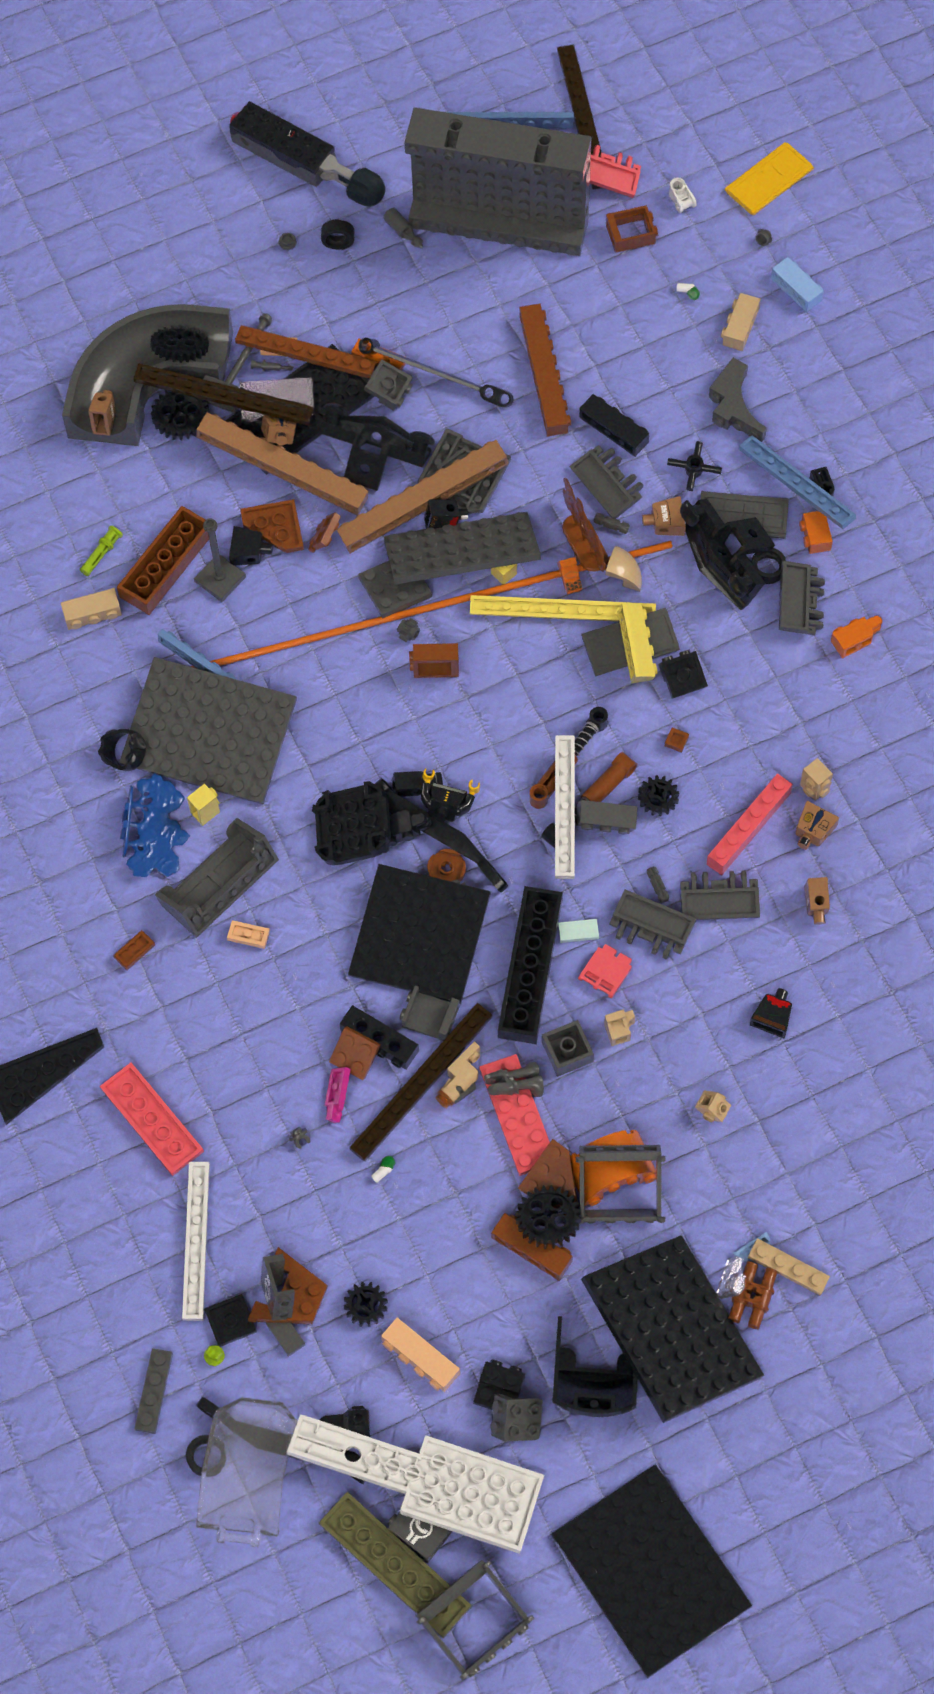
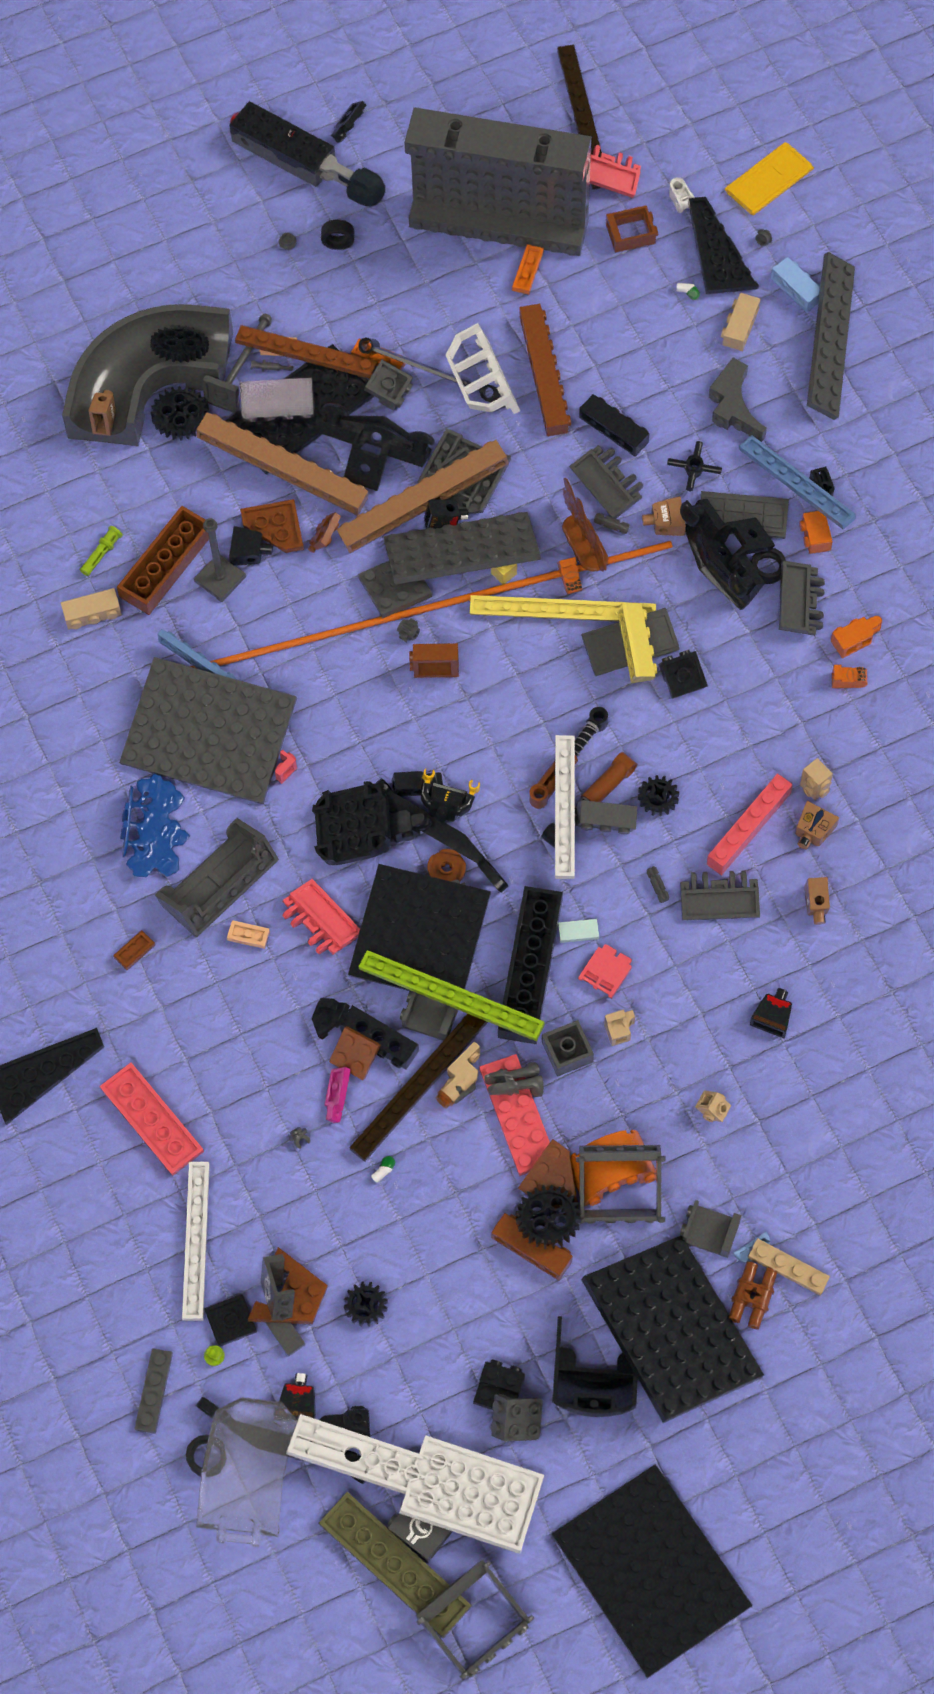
black piece [98,729,146,771] -> none
dark brown plate [133,363,314,426] -> none
light yellow piece [187,783,220,826] -> none
medium nougat torso [261,415,297,446] -> none
light nougat brick [381,1317,460,1392] -> none
dark grey wheel [383,208,423,249] -> none
medium blue plate [446,112,574,129] -> none
tan brick [605,546,642,591] -> none
dark grey hinge [609,889,696,959] -> none
dark orange plate [664,727,689,753] -> none
clear plate [716,1256,746,1299] -> none
none -> coral bracket [275,750,297,784]
none -> torso [275,1373,316,1422]
none -> coral hinge [282,879,360,955]
none -> black plate [311,998,350,1040]
none -> black hinge [331,101,367,143]
none -> lime plate [359,950,545,1042]
none -> white plate [446,323,520,414]
none -> orange plate [512,244,544,295]
none -> dark grey panel [680,1200,742,1258]
none -> black wing [688,197,759,294]
none -> dark grey plate [807,252,855,420]
none -> orange leg [832,665,868,688]

